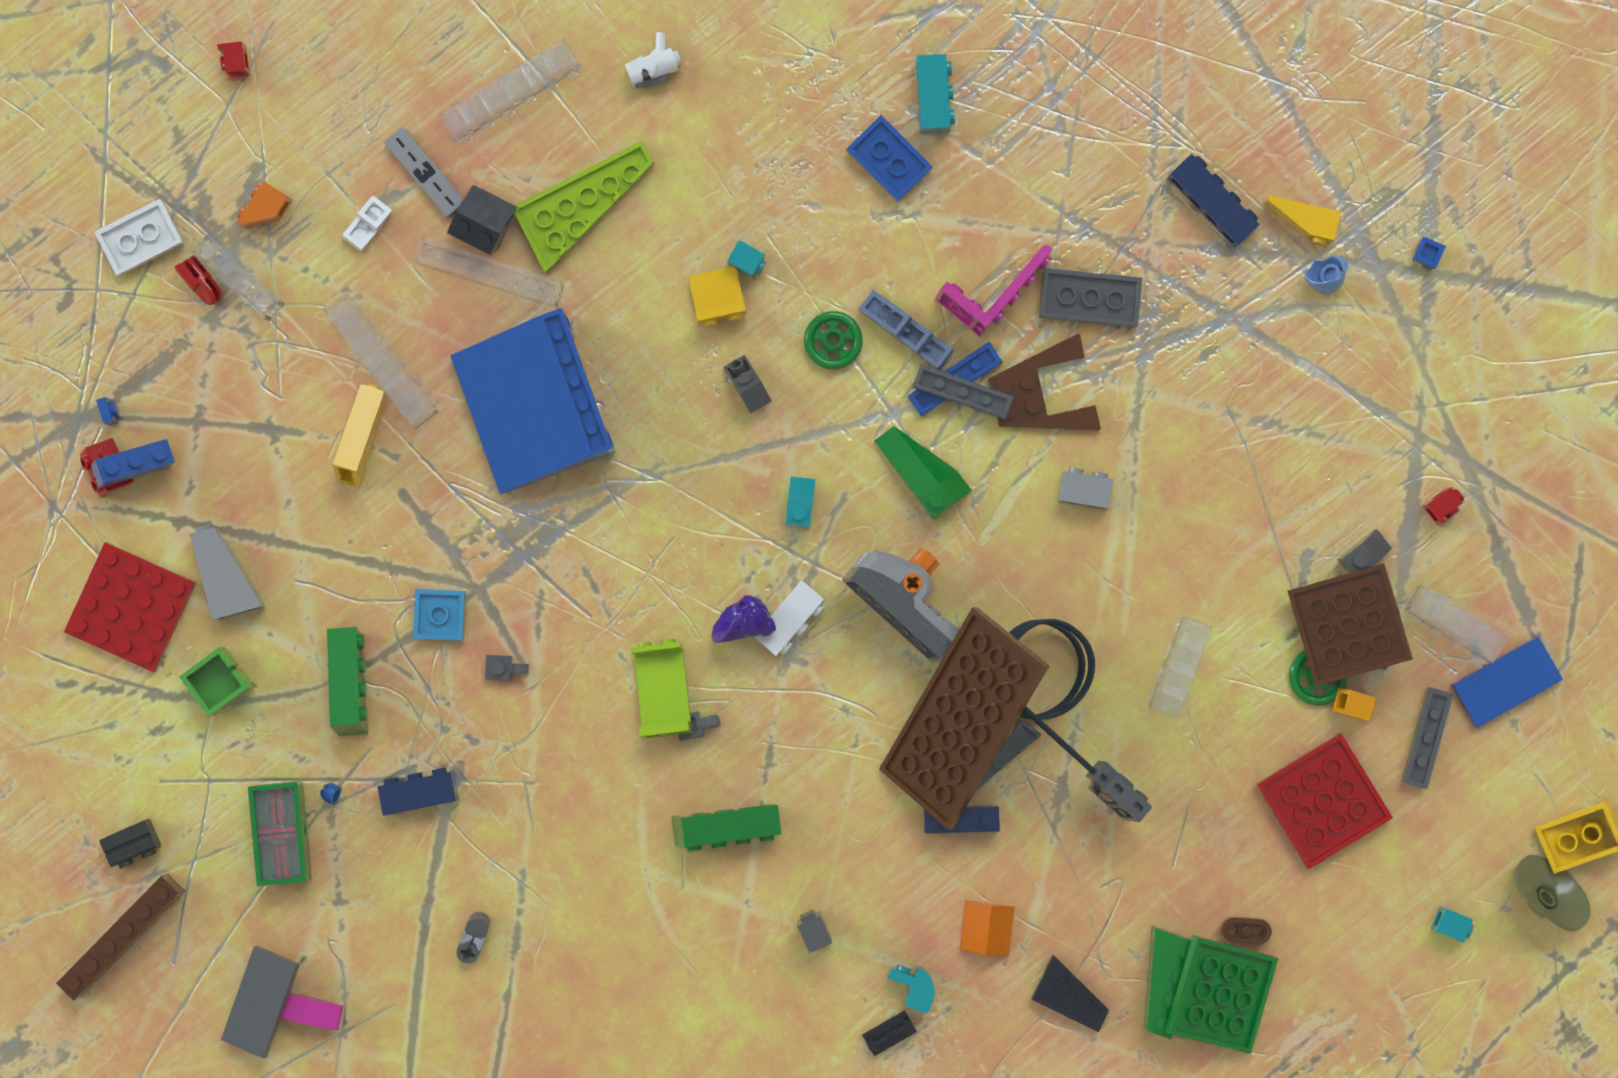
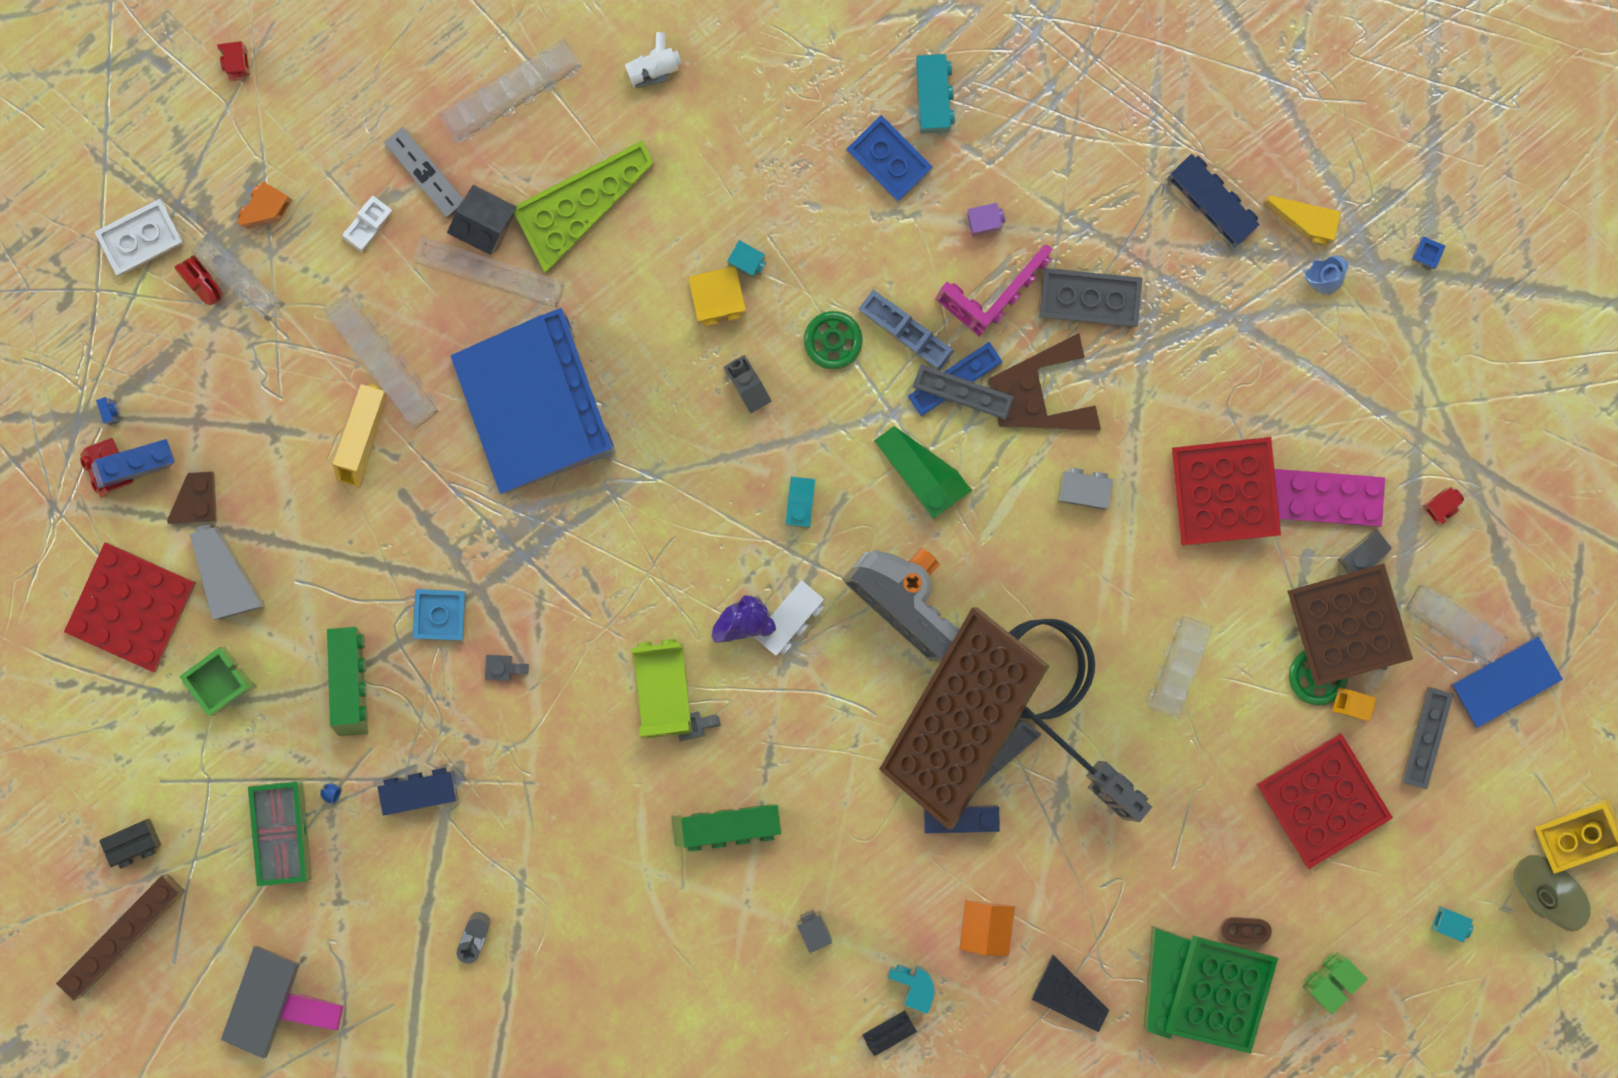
none -> reddish brown wing [167,472,217,524]
none -> medium lavender brick [967,203,1005,236]
none -> red plate [1172,437,1281,546]
none -> dark pink plate [1275,469,1385,527]
none -> bright green piece [1302,952,1368,1014]

